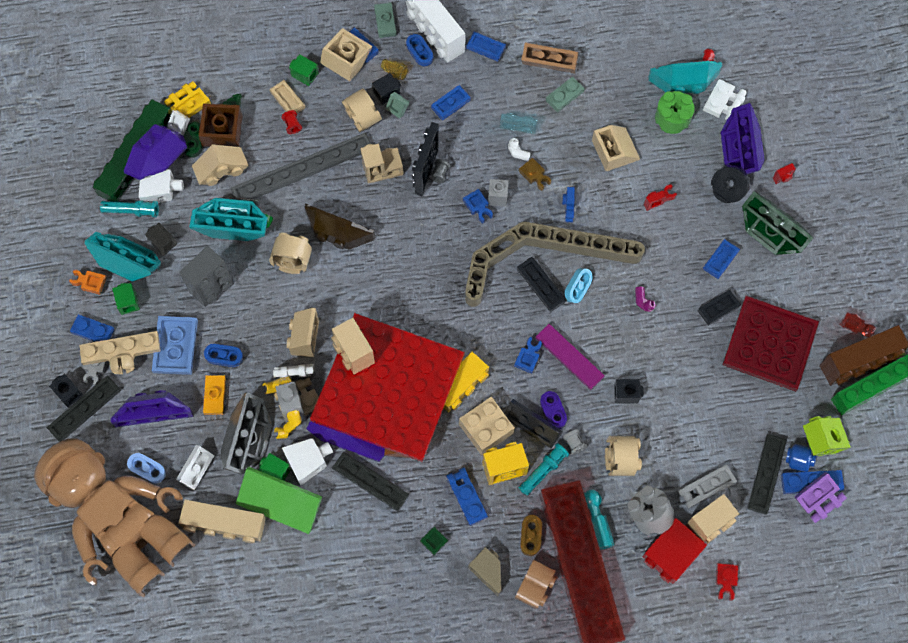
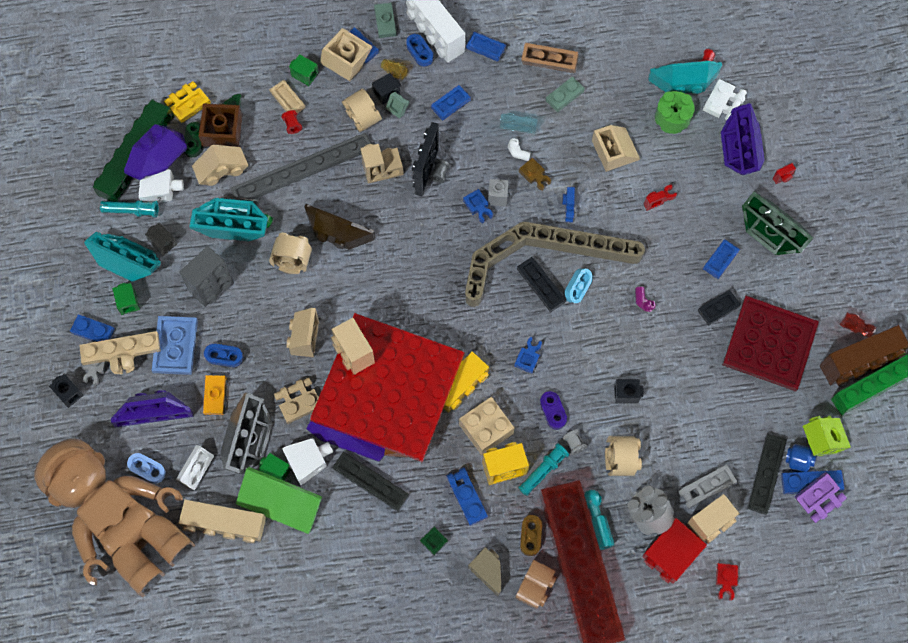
pearl dark grey tile [46,375,121,442] -> none
orange plate [69,270,107,295] -> none
white tile [167,110,190,135] -> none
torso [263,377,306,439] -> none
white plate [273,364,315,378] -> none
black plate [504,399,562,449] -> none
magenta tile [535,324,605,390] -> none
black plate [711,165,750,203] -> none

